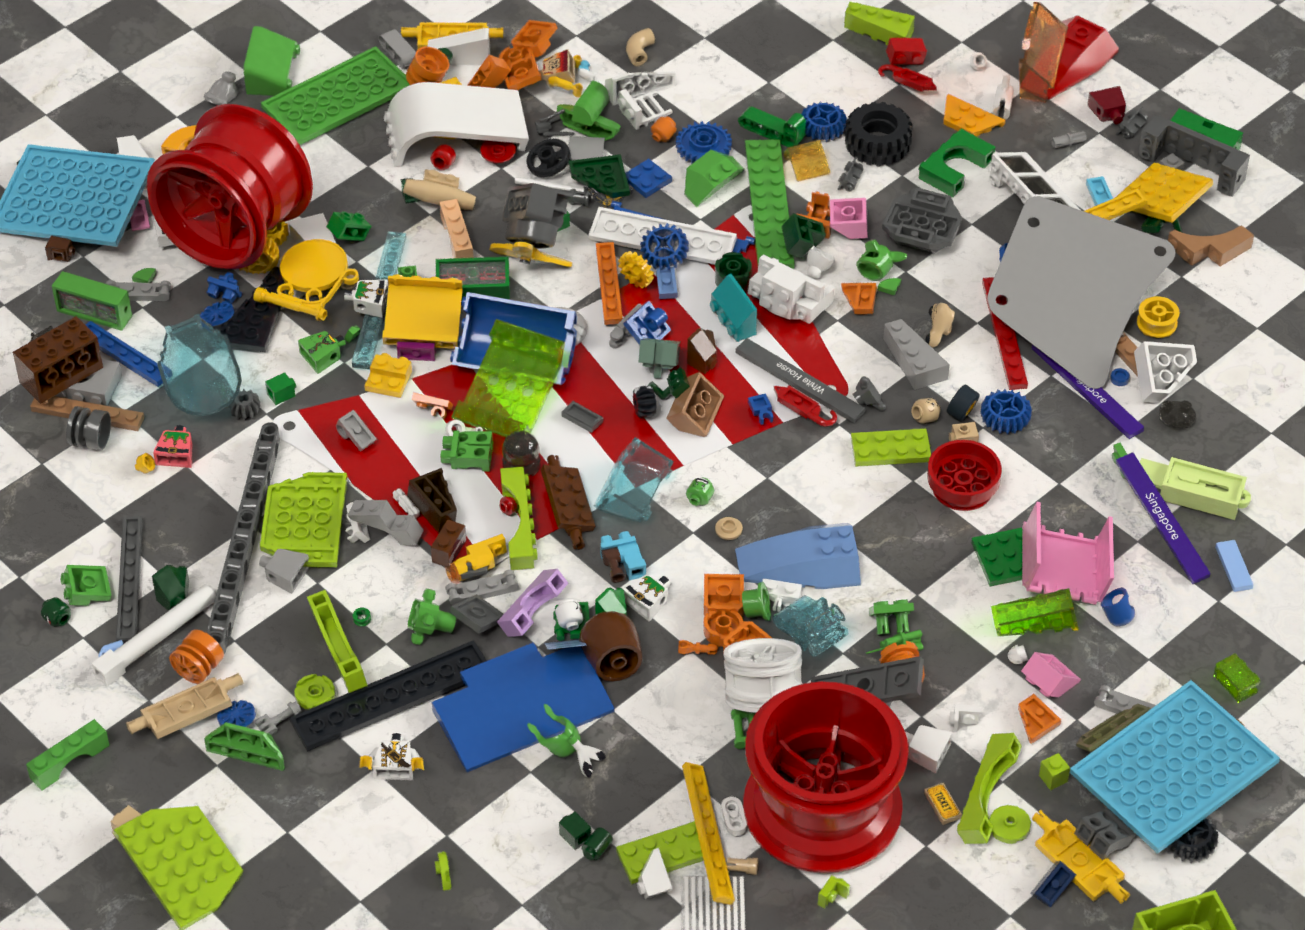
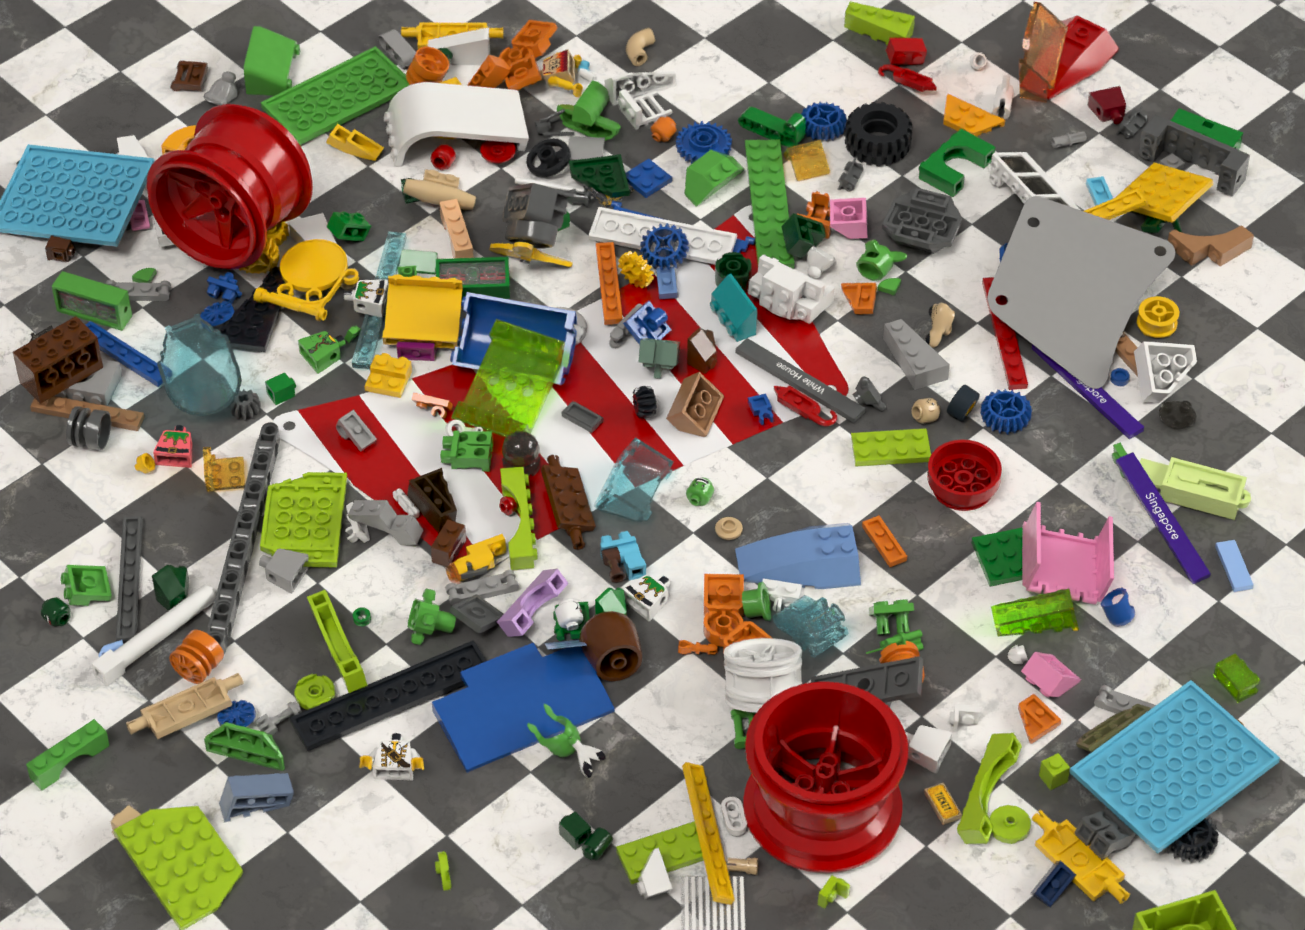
dark green plate [648,367,690,400] -> none
tan brick [949,422,979,442] -> none
none -> reddish brown plate [170,61,208,91]
none -> clear yellow bracket [203,447,245,491]
none -> sand blue wedge [219,773,294,823]
none -> yellow slope [326,124,384,161]
none -> slope [400,249,438,274]
none -> orange plate [862,515,907,567]

